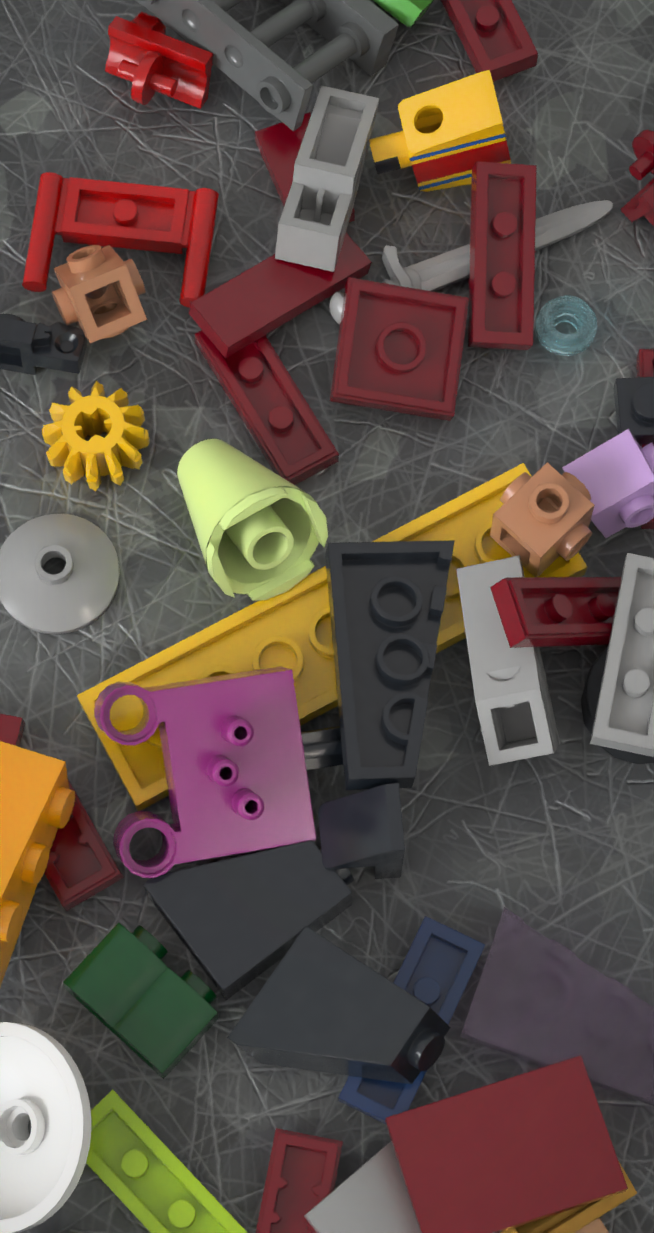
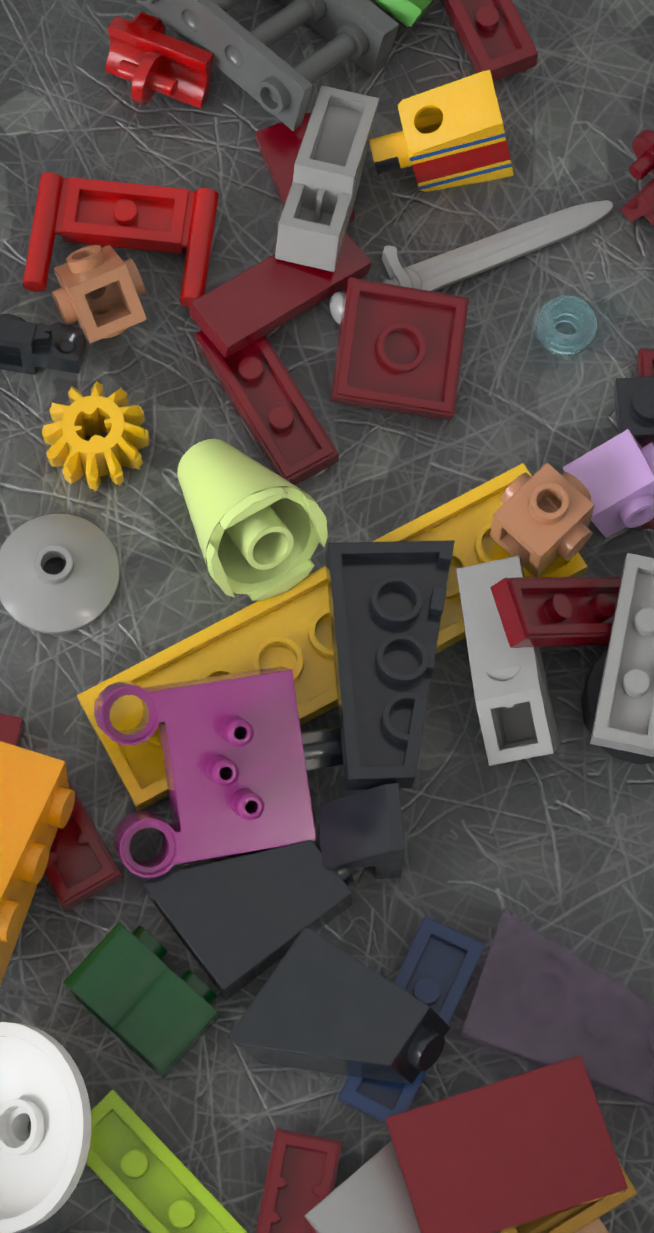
dark red plate [468,161,537,350] -> none

